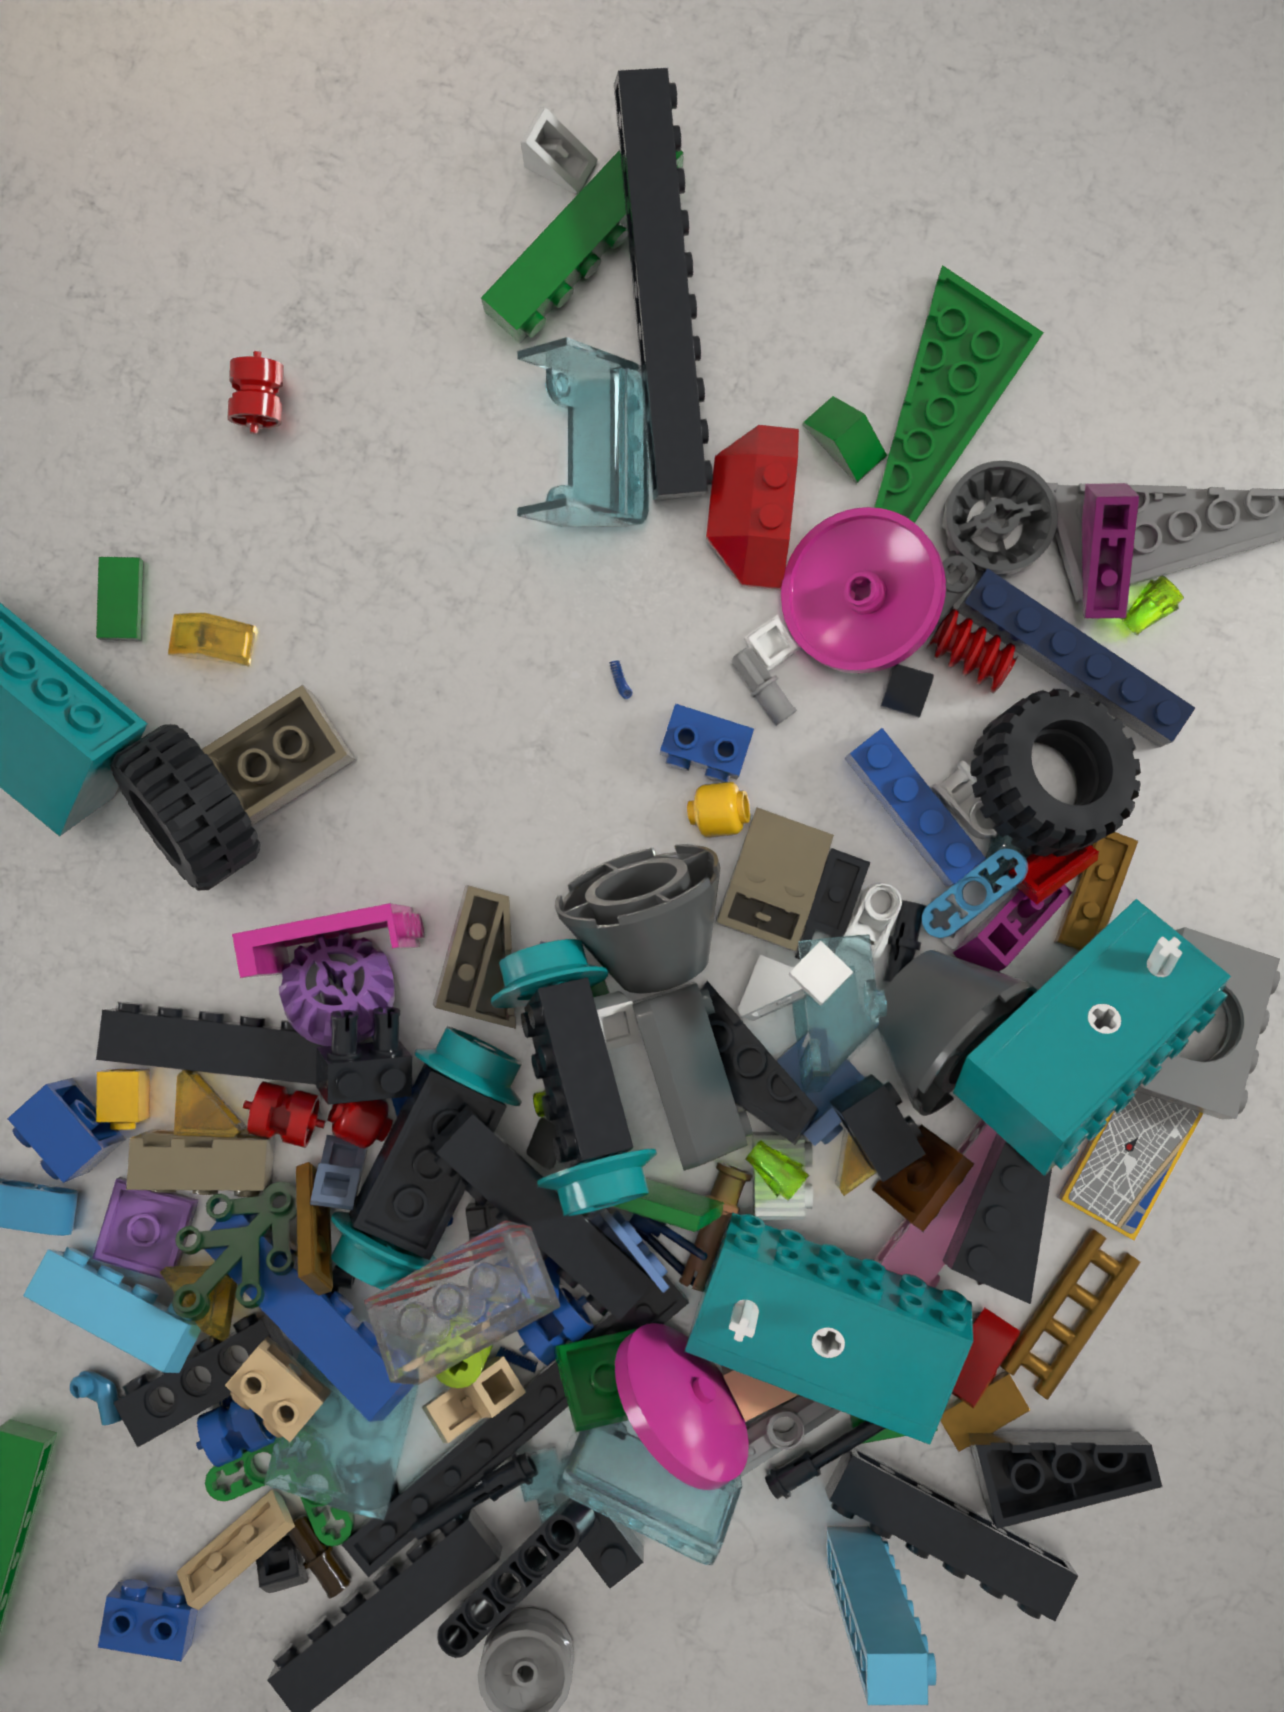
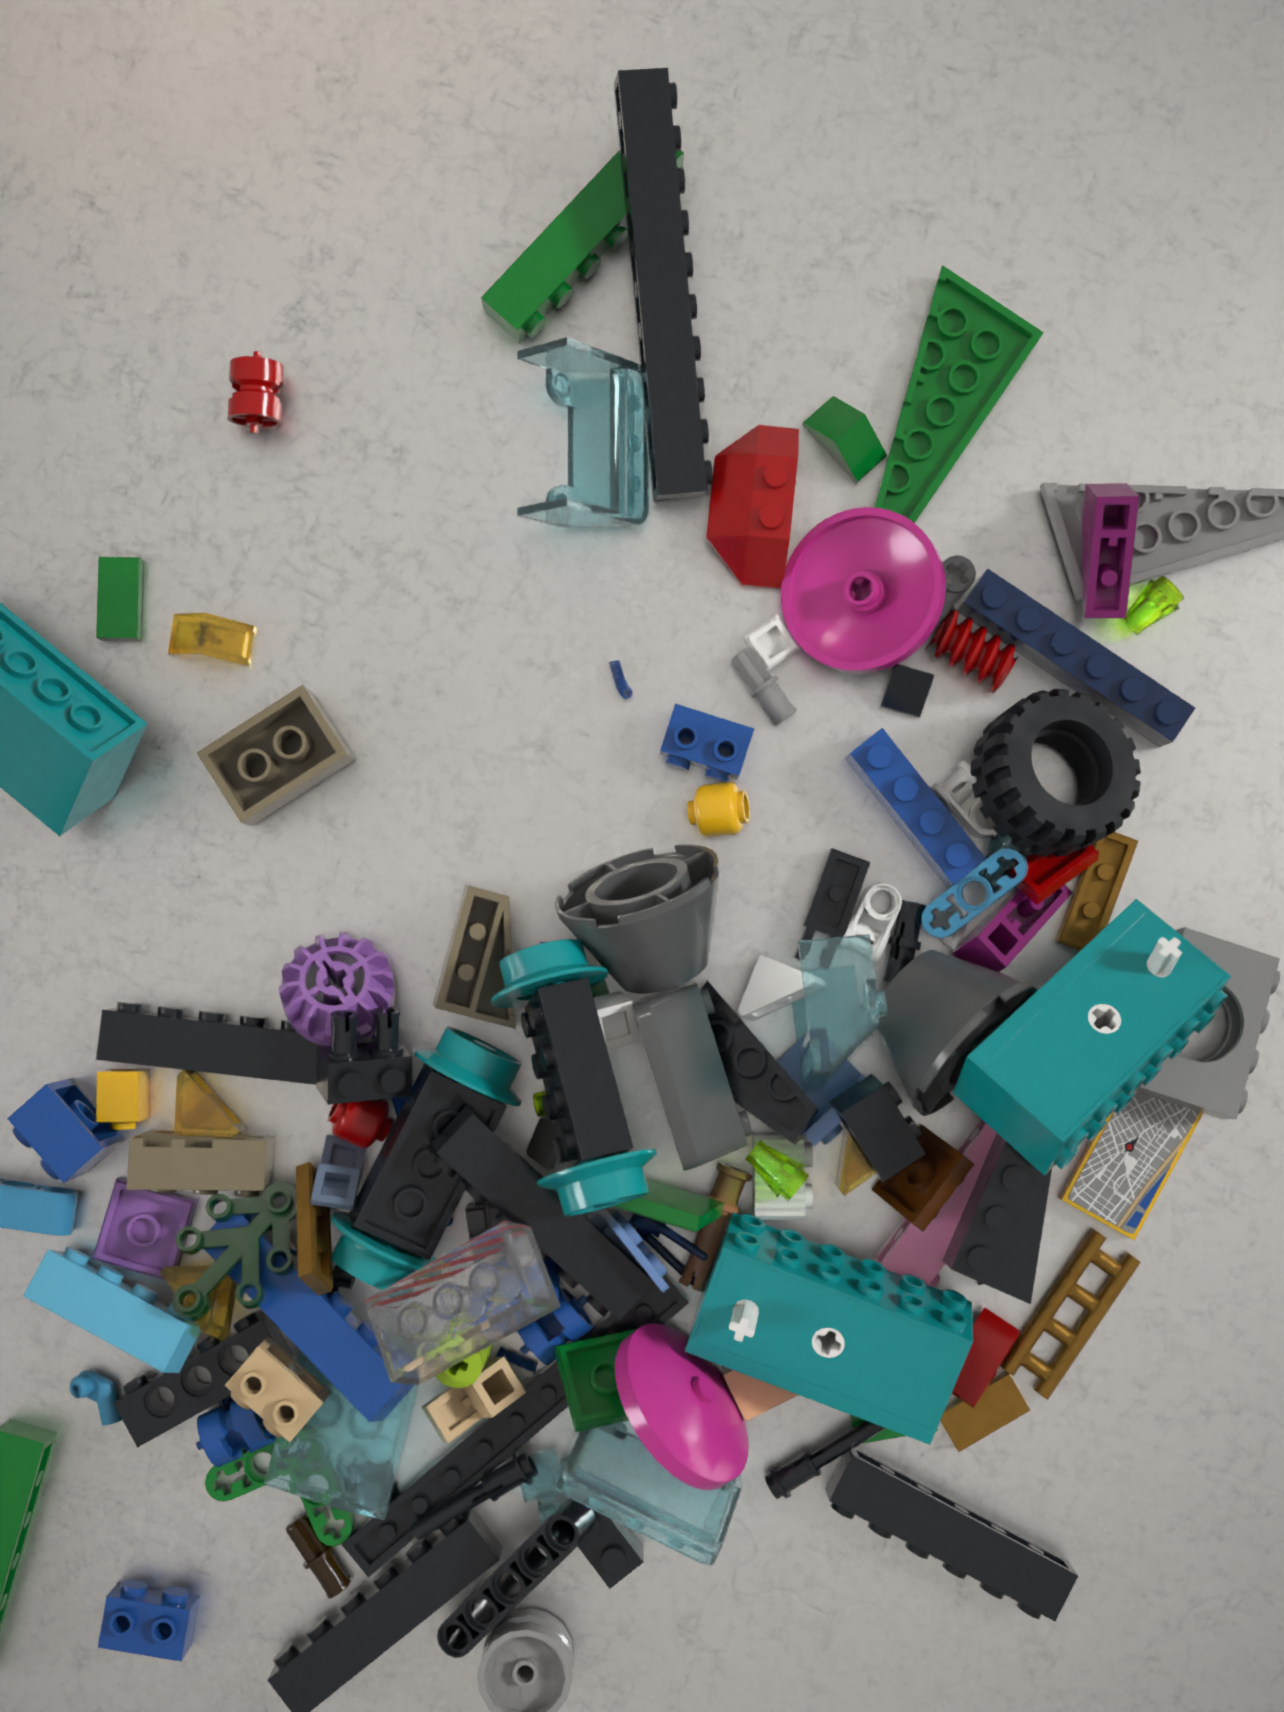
black tyre [110,724,261,891] -> none
tan plate [176,1489,295,1610] -> none
dark pink panel [232,903,425,978] -> none
red wheel [243,1081,326,1148] -> none
black slope [256,1535,308,1593] -> none
white slope [521,107,598,194] -> none
dark tan slope [715,807,834,951] -> none
light grey piece [740,1395,841,1477] -> none
white tile [788,941,853,1006] -> none
medium azure brick [827,1526,937,1705] -> none
dark grey gear [942,461,1058,576] -> none
black wedge [968,1431,1162,1529] -> none

